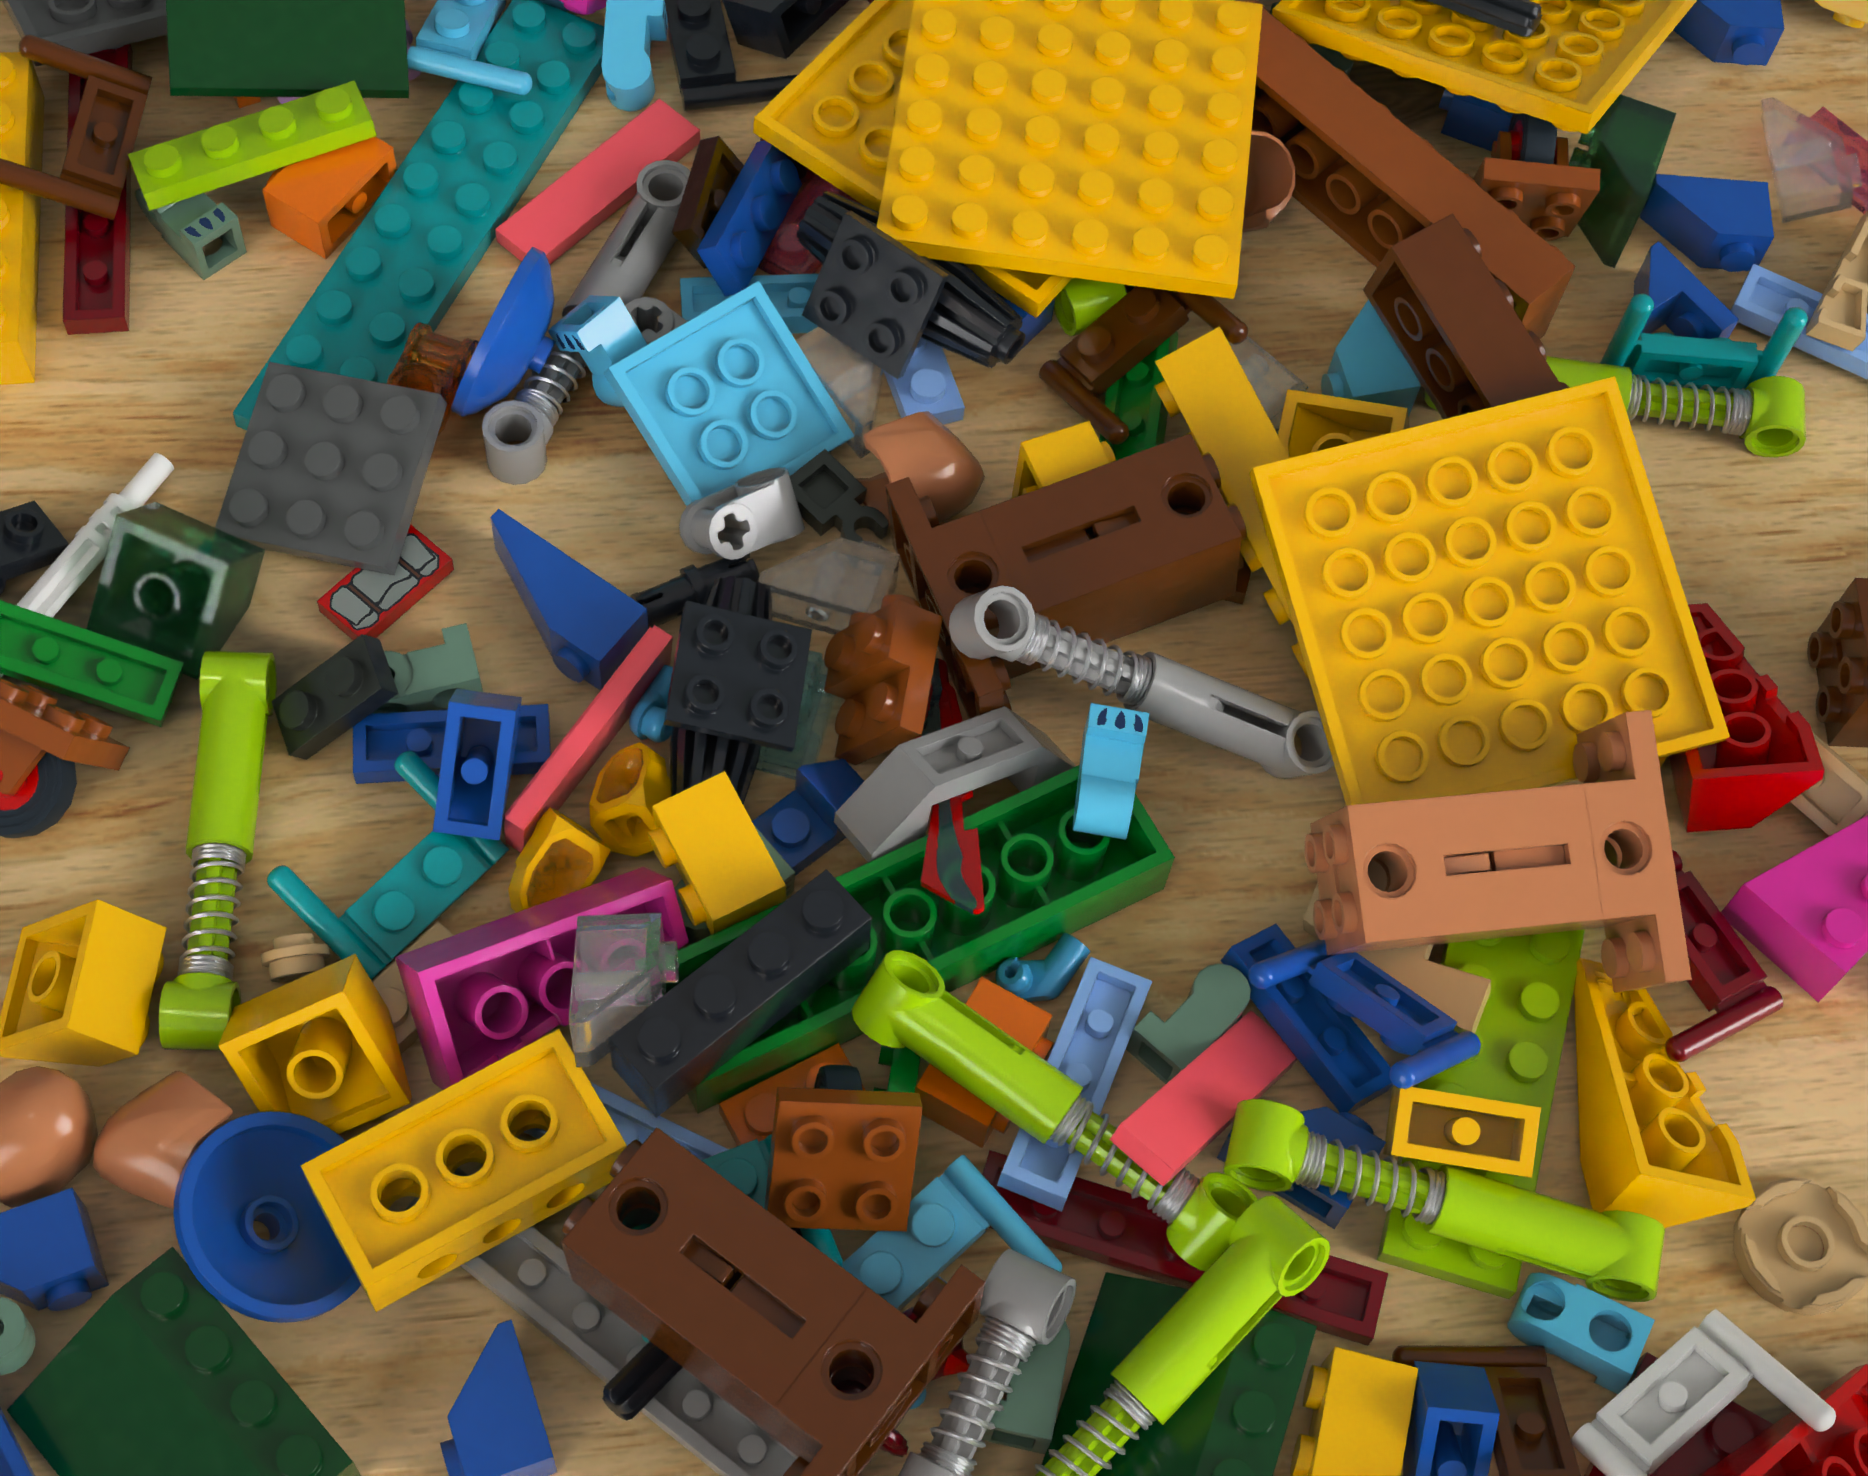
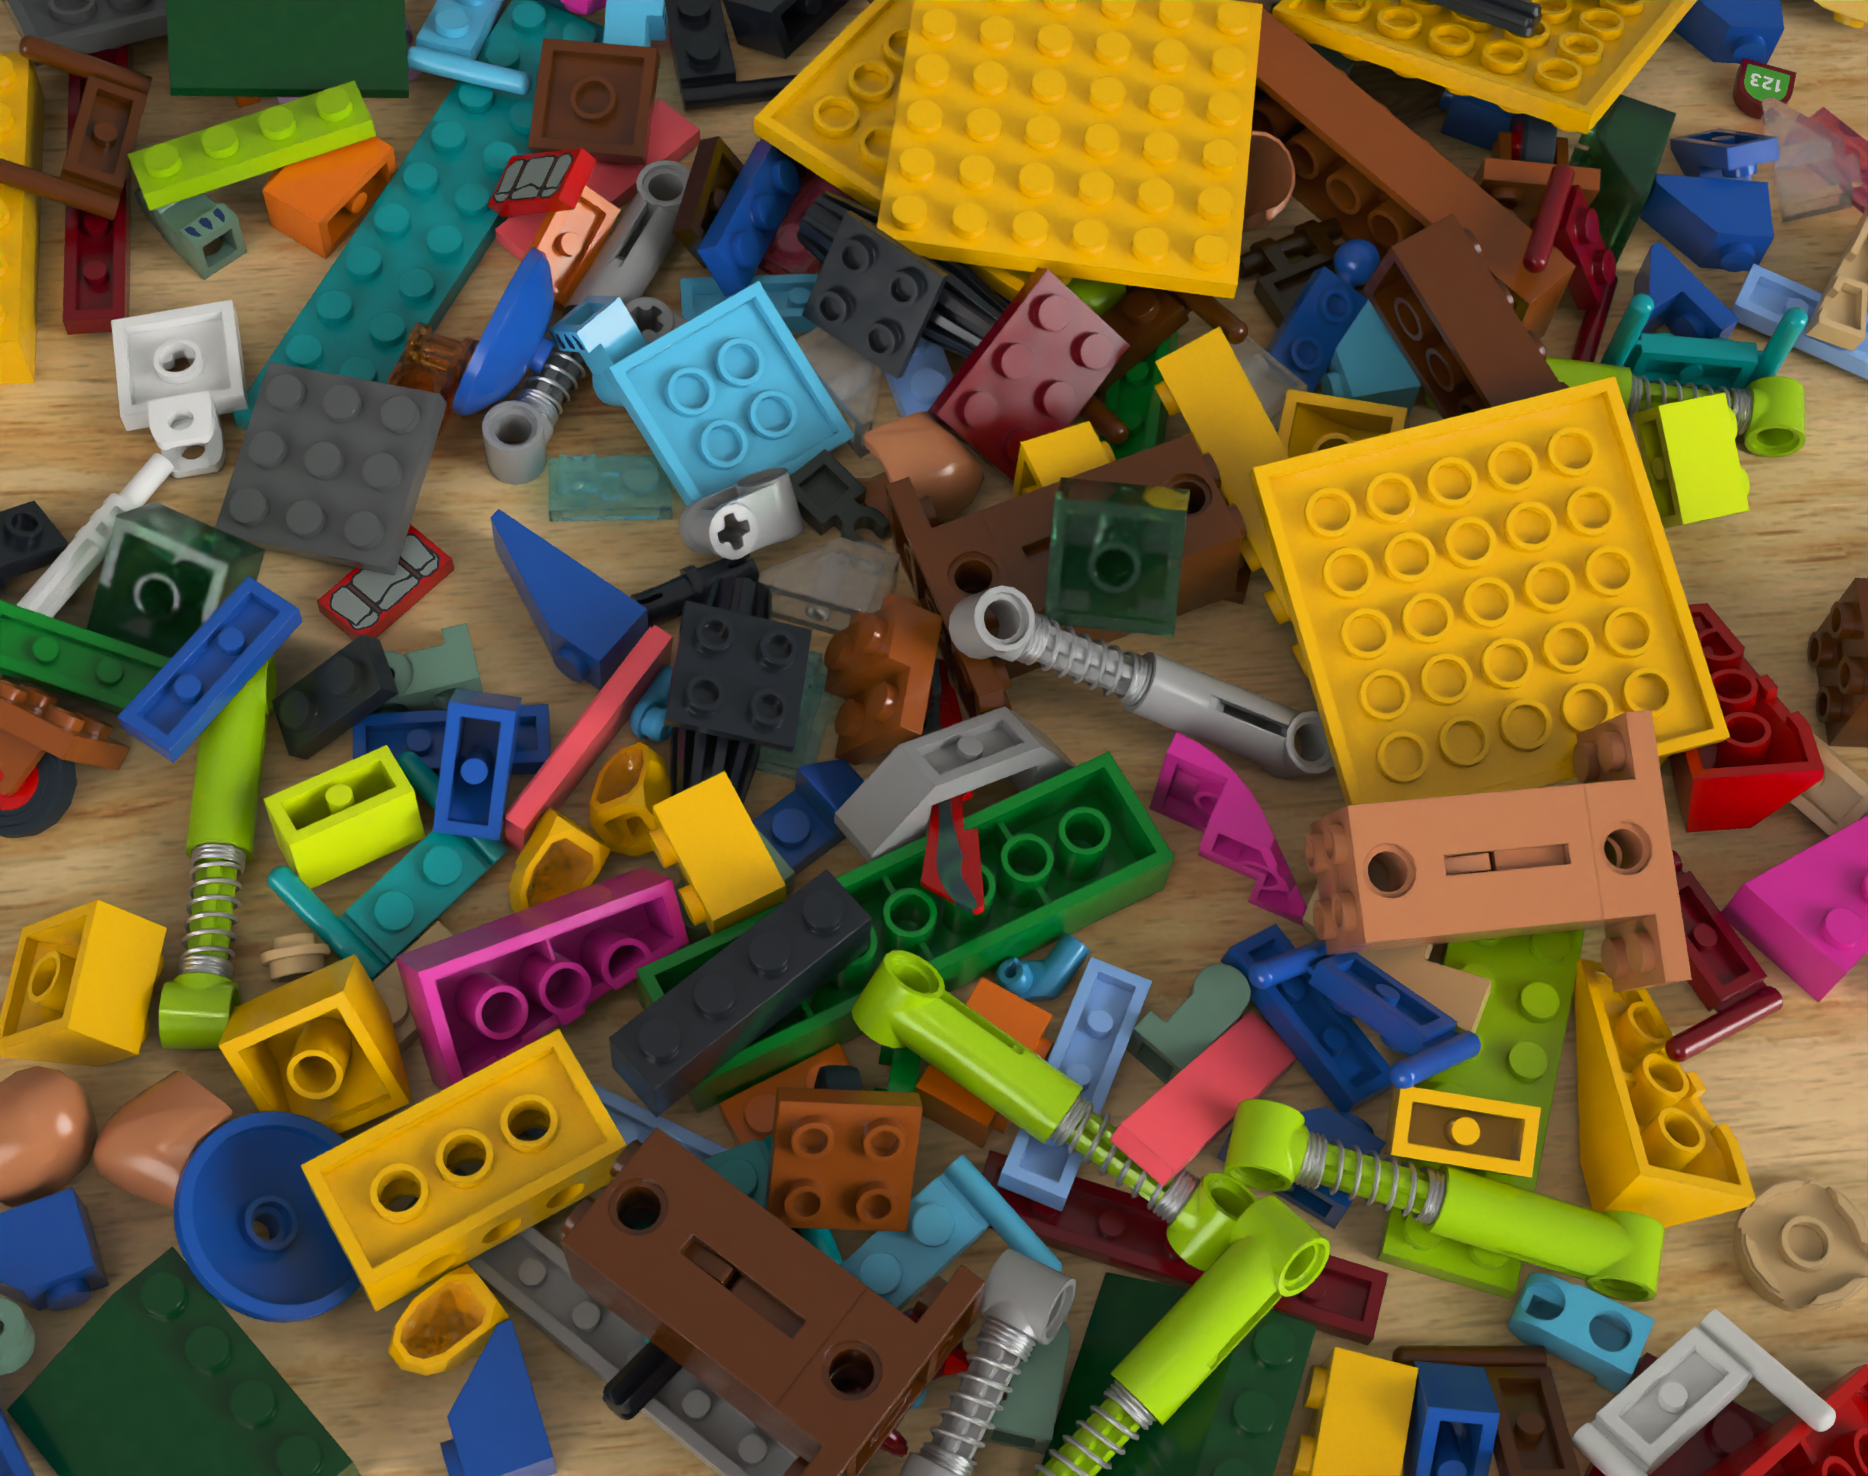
clear slope [569,913,679,1067] -> none
medium azure leg [1073,703,1150,840] -> none
none -> white plate [111,300,249,479]
none -> blue plate [117,576,303,763]
none -> neon yellow brick [263,745,425,889]
none -> rock [388,1264,510,1376]
none -> tile [487,148,596,217]
none -> orange plate [522,185,621,312]
none -> reddish brown plate [528,38,660,166]
none -> clear light blue hinge [549,454,673,522]
none -> dark red plate [928,267,1130,485]
none -> clear green slope [1044,477,1190,637]
none -> dark pink slope [1149,731,1307,926]
none -> dark brown plate [1238,217,1368,328]
none -> blue plate [1256,239,1380,393]
none -> dark red plate [1523,165,1618,362]
none -> neon yellow brick [1633,392,1750,529]
none -> blue slope [1670,128,1779,181]
none -> tile [1733,58,1796,120]

